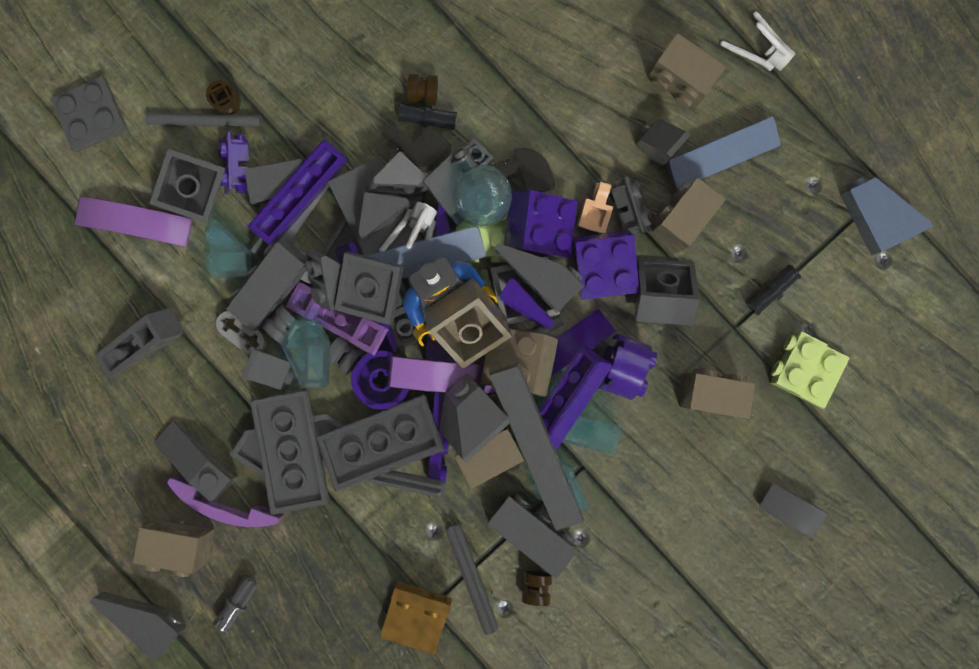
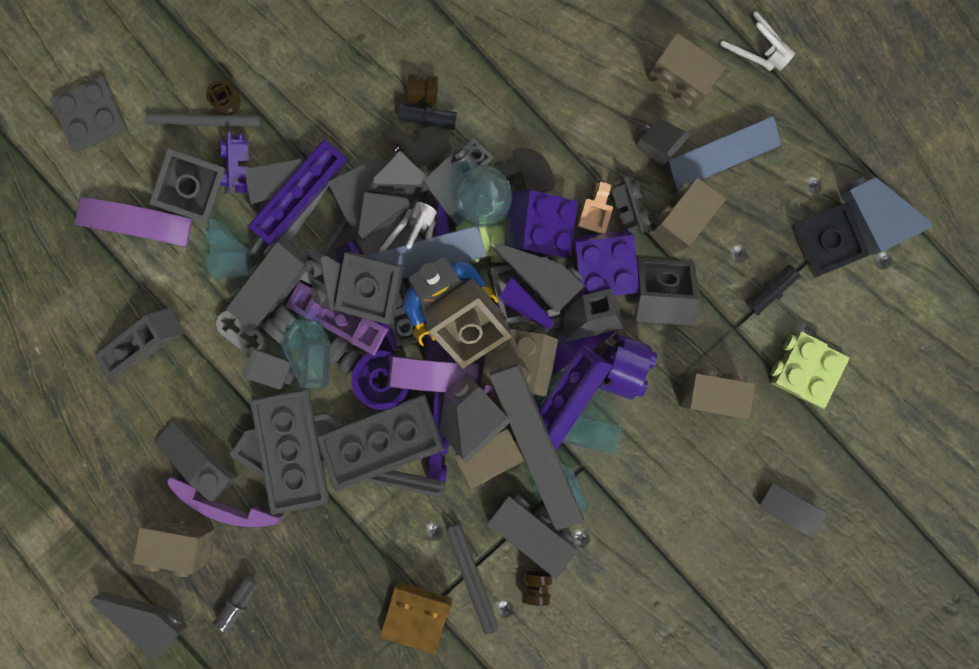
none -> dark grey slope [561,288,623,342]
none -> black plate [792,202,870,278]

